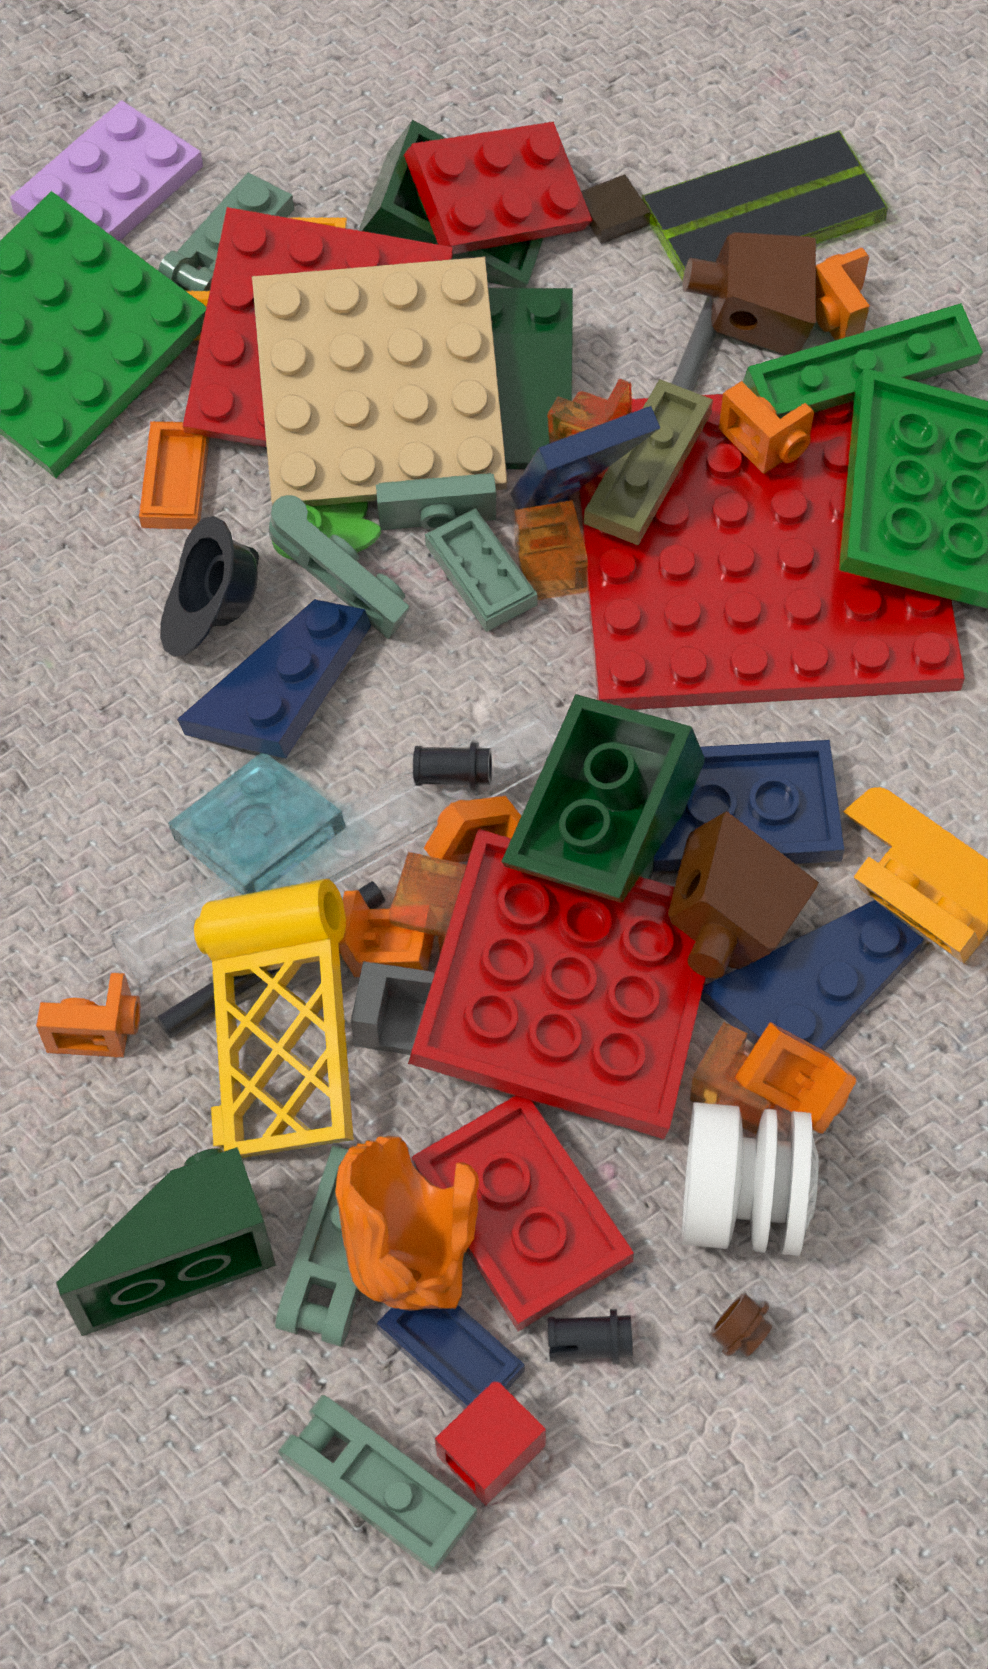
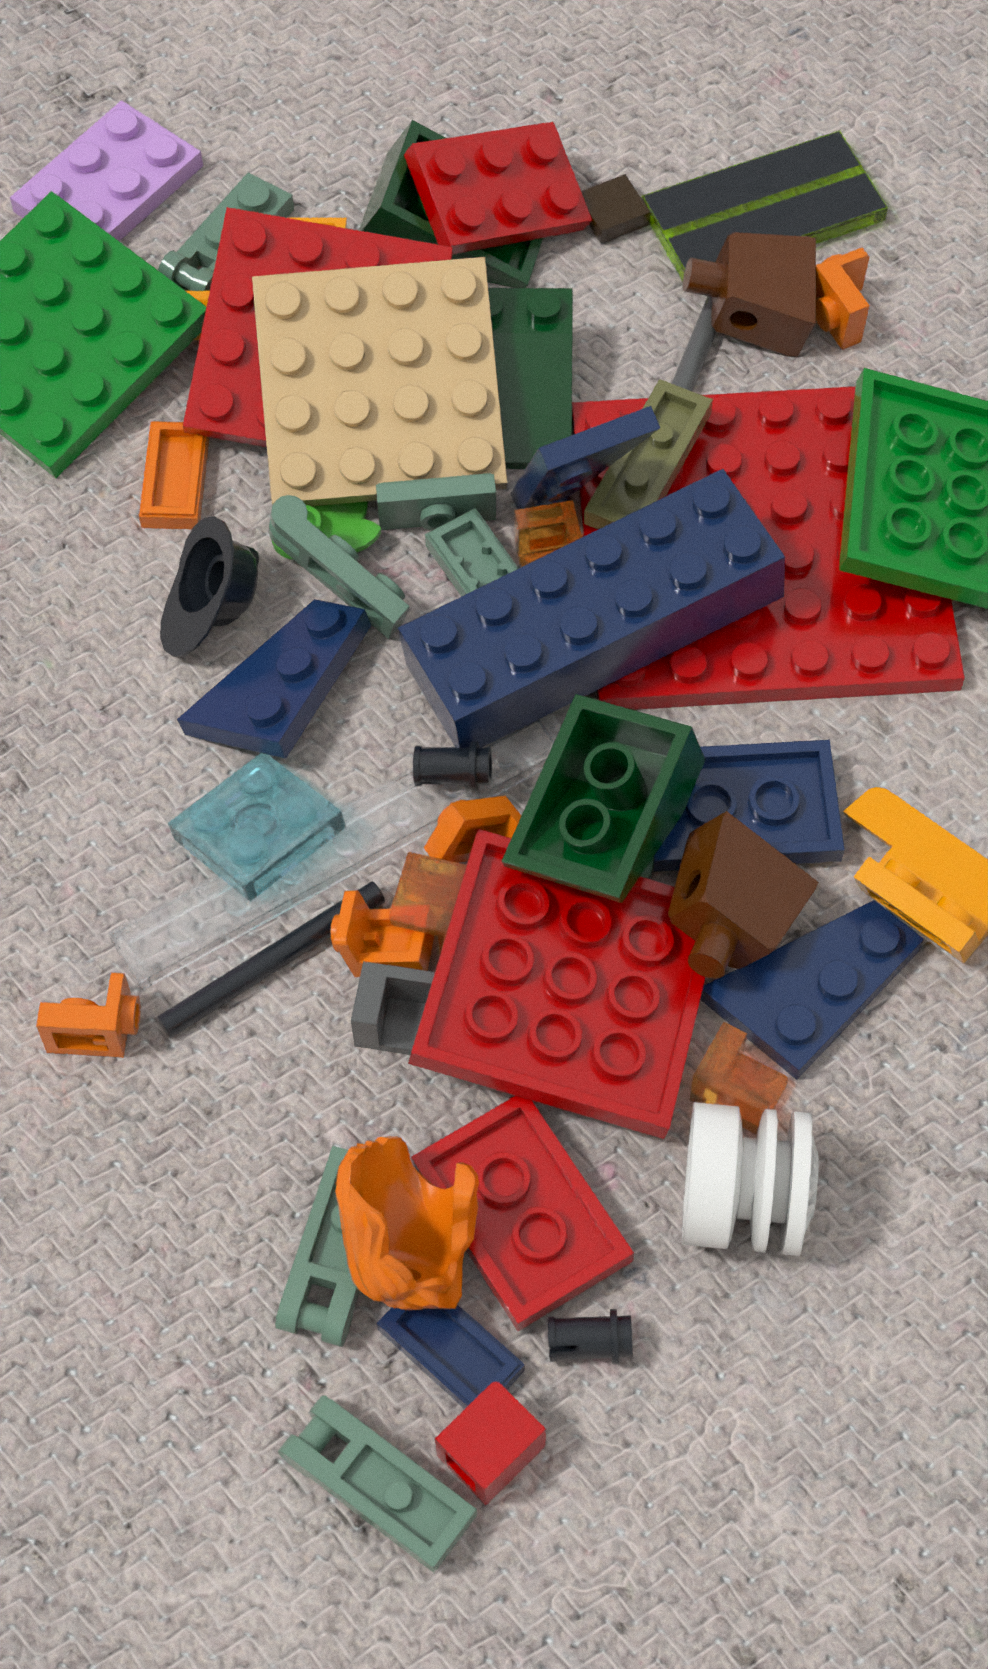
dark green slope [56,1147,276,1336] -> none
yellow piece [194,879,354,1158] -> none
clear orange panel [548,378,632,444] -> none
reddish brown plate [710,1292,773,1357] -> none
orange bracket [718,381,814,474] -> none
orange bracket [734,1022,856,1134] -> none
green panel [743,303,983,419] -> none
none -> dark blue brick [398,469,785,748]

